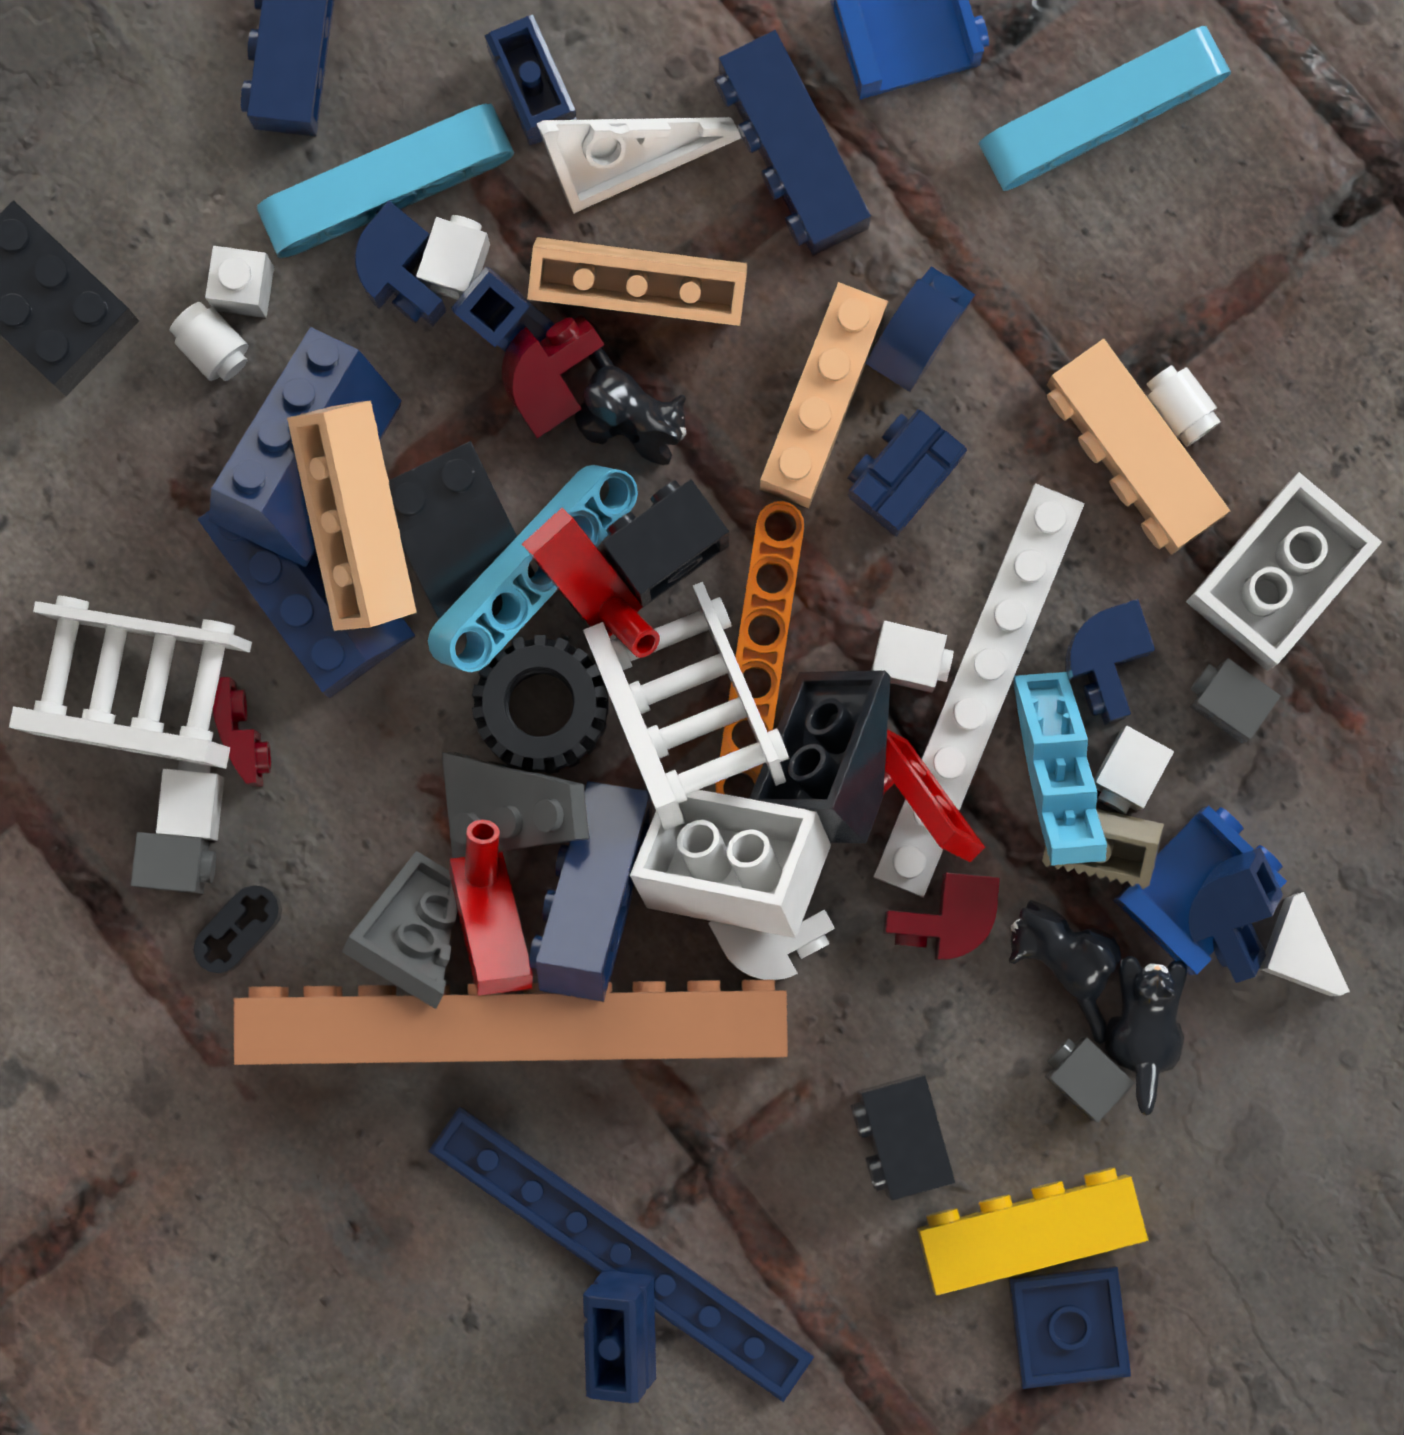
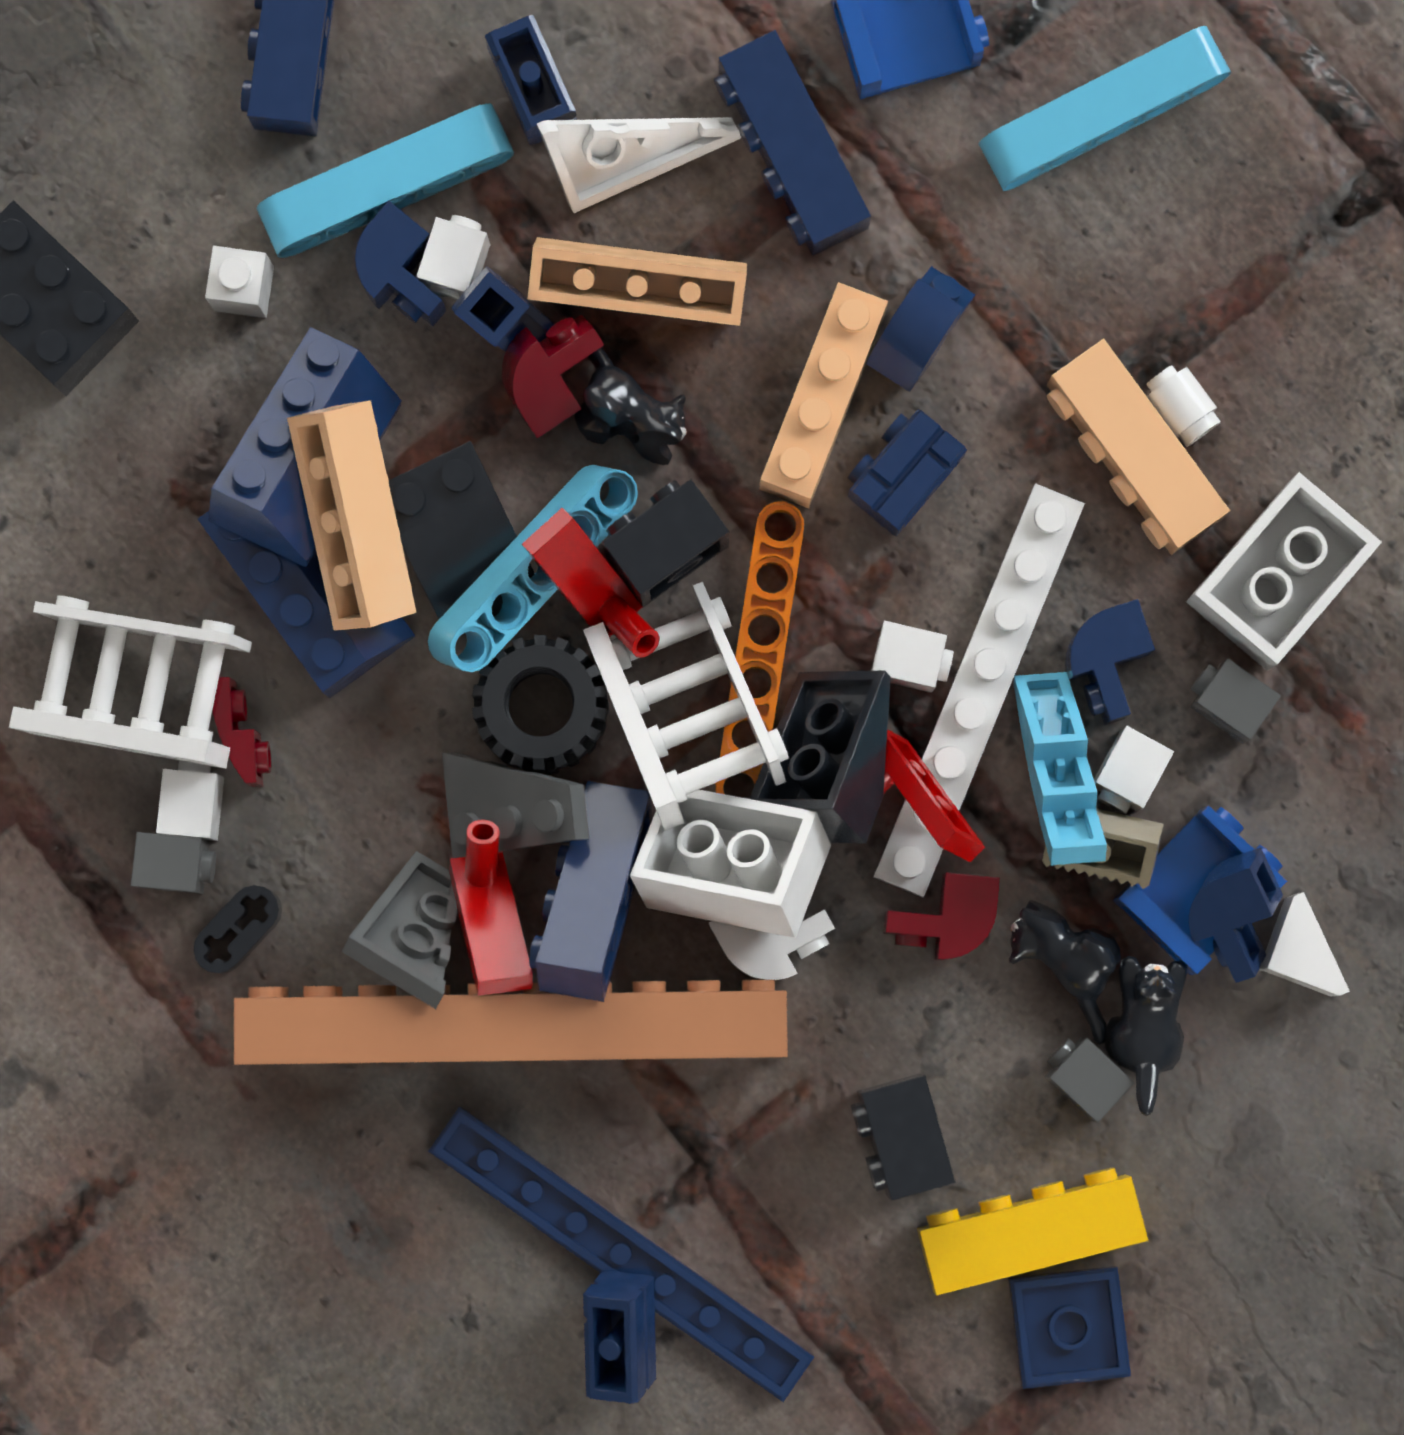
white brick [170,302,248,381] -> none

